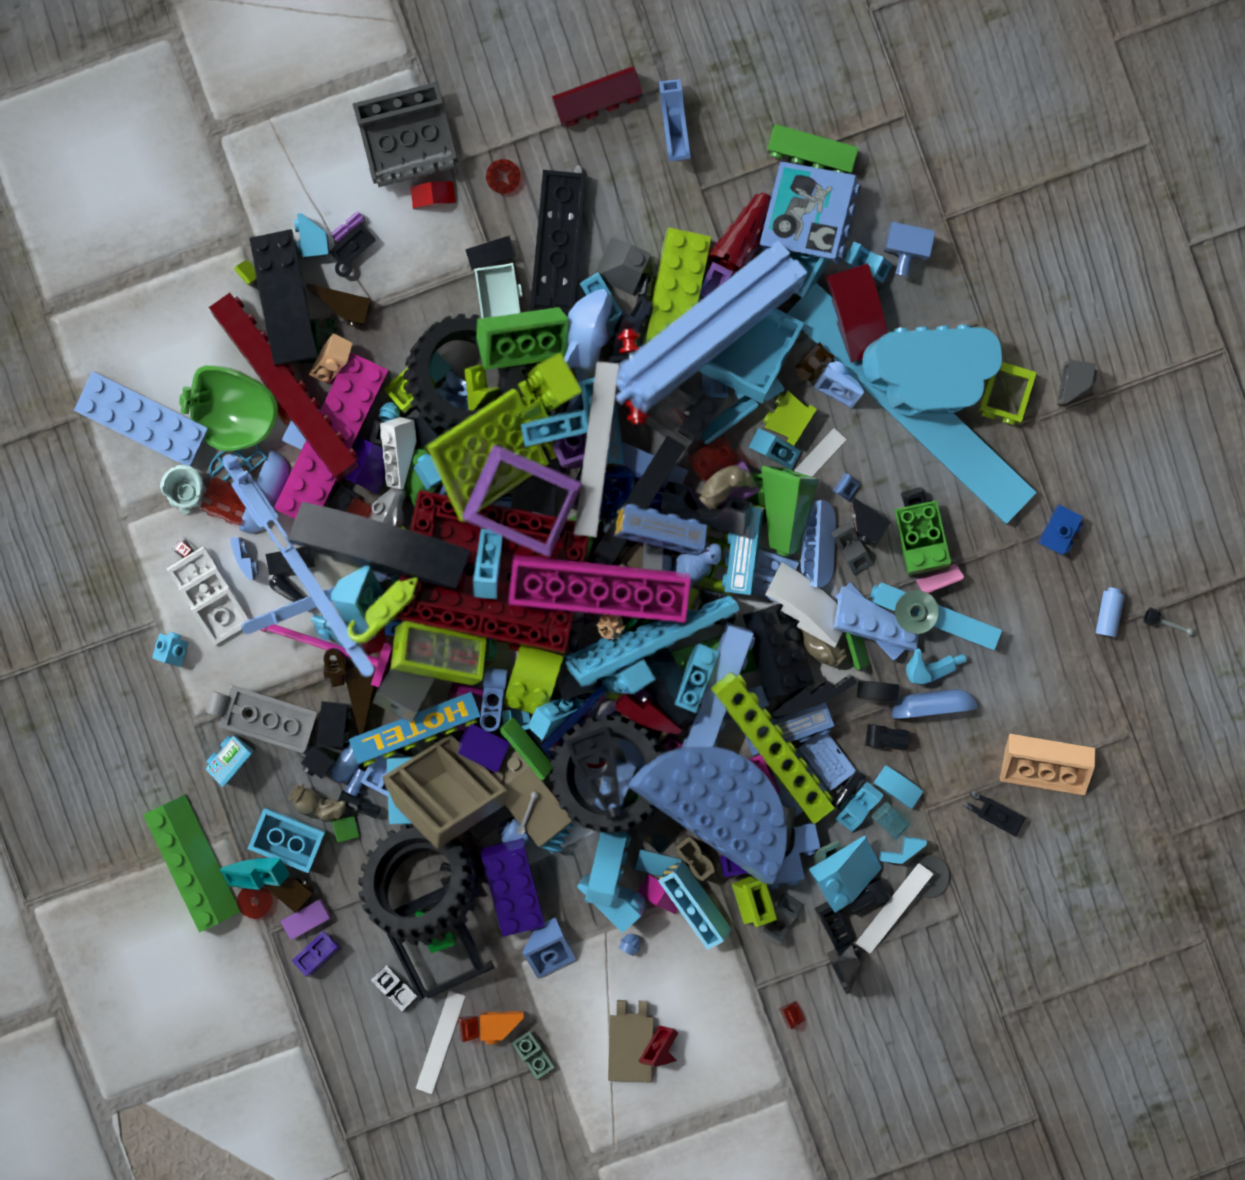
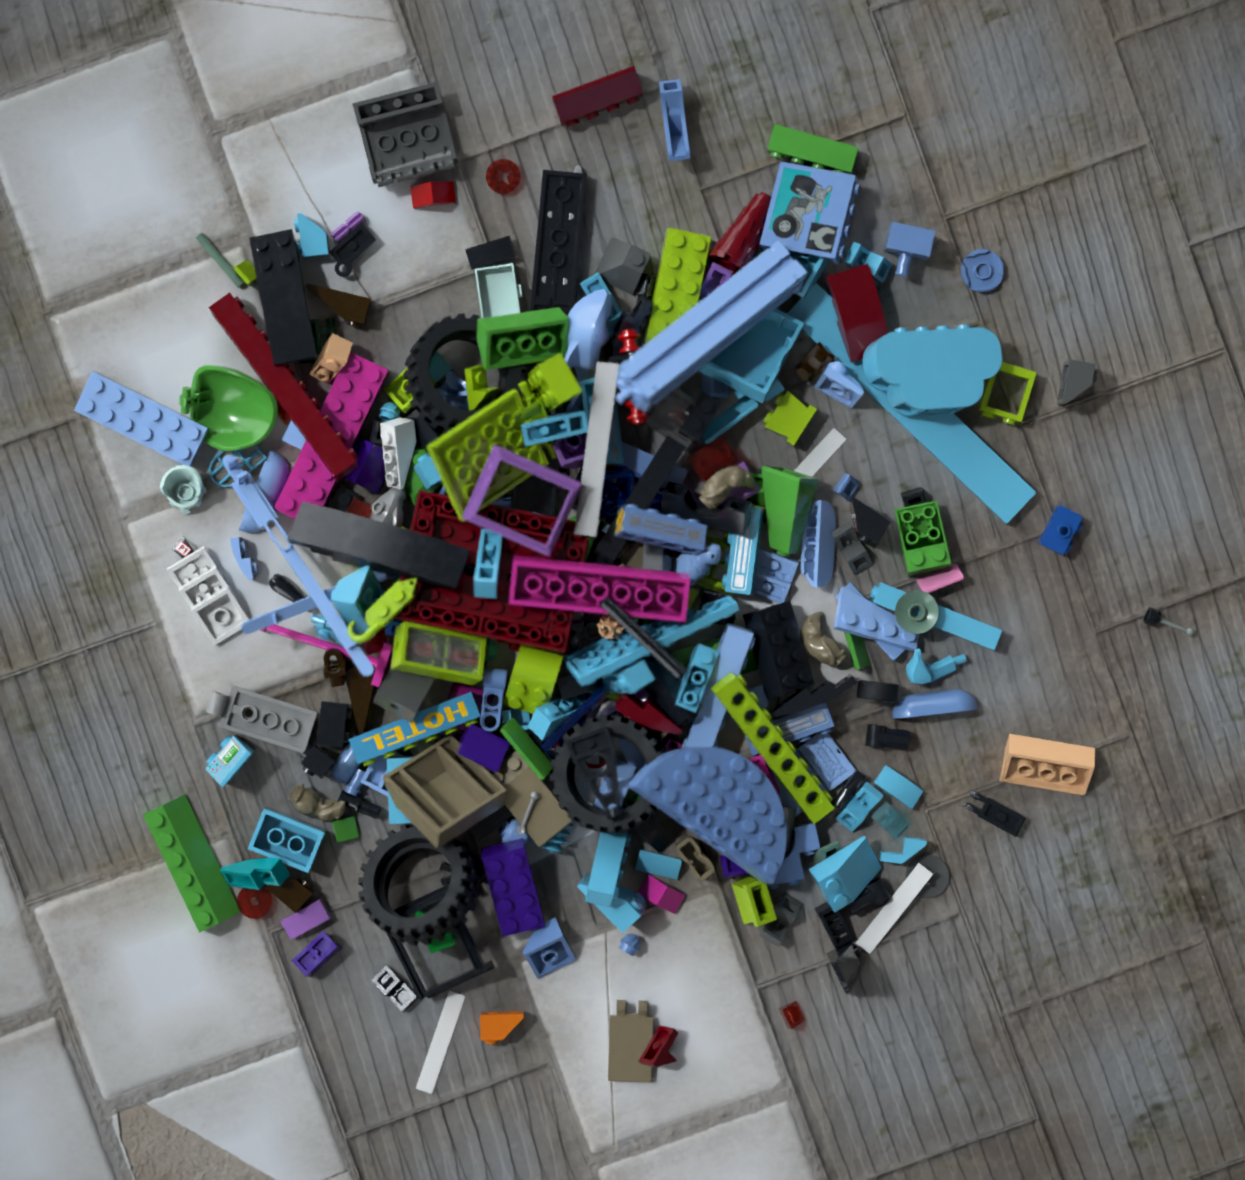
medium azure brick [152,632,189,667] -> none
clear red plate [200,476,246,526] -> none
black slope [265,547,315,575] -> none
clear red slope [458,1016,479,1042] -> none
sand green slope [512,1031,555,1080] -> none
medium azure brick [658,860,731,950] -> none
medium azure slope [749,428,801,470] -> none
white slope [765,562,843,647] -> none
light blue brick [1096,587,1125,637] -> none
none -> sand green bar [196,233,245,288]
none -> black axle [600,597,686,678]
none -> medium blue tile [961,249,1004,293]

